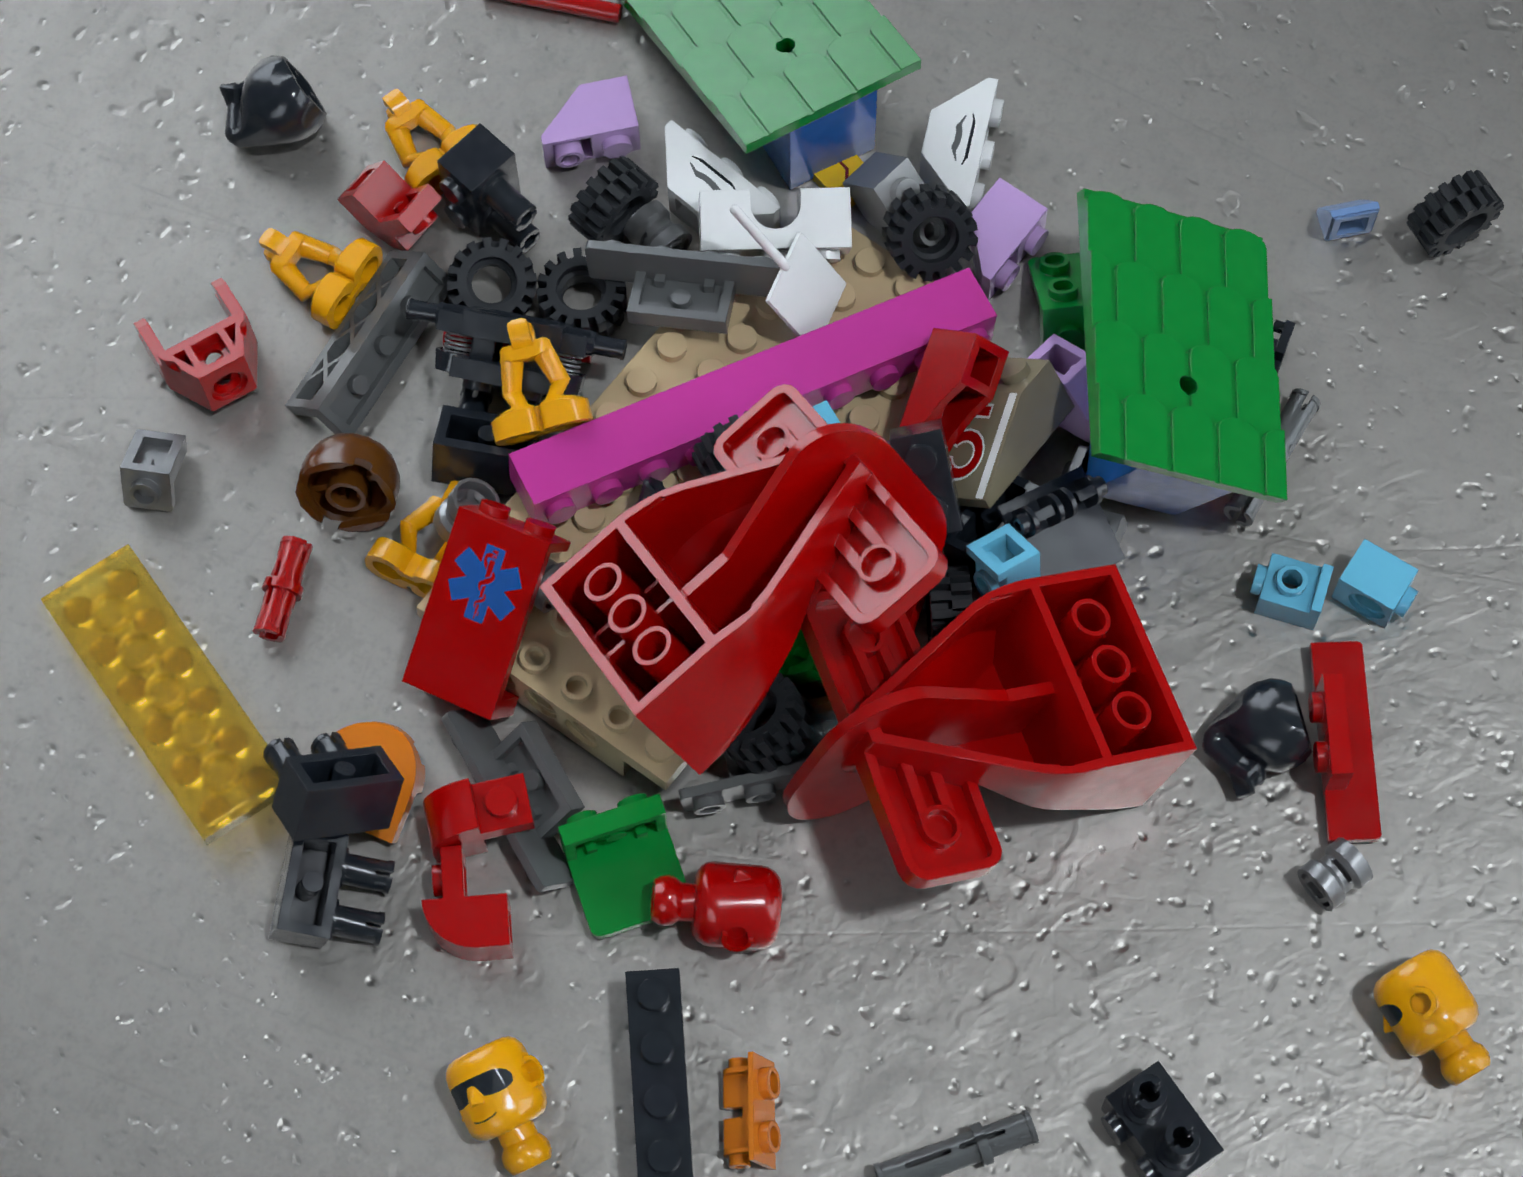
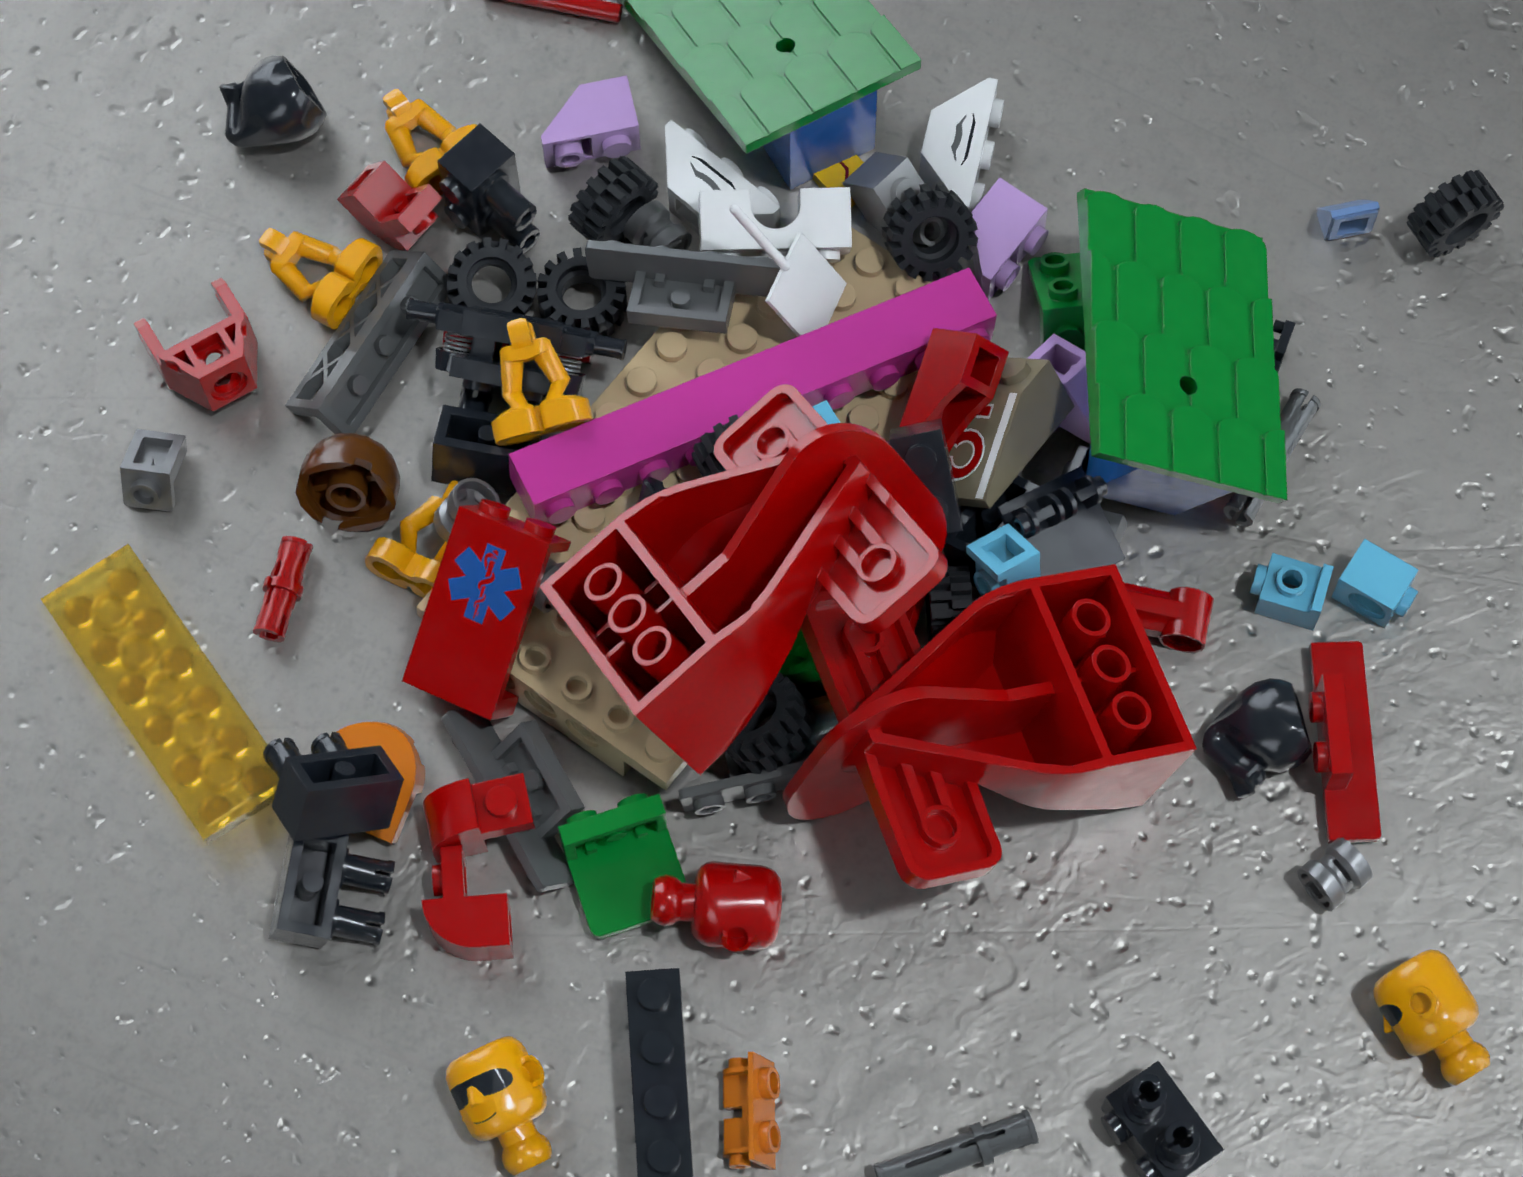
none -> red piece [1124,583,1214,653]

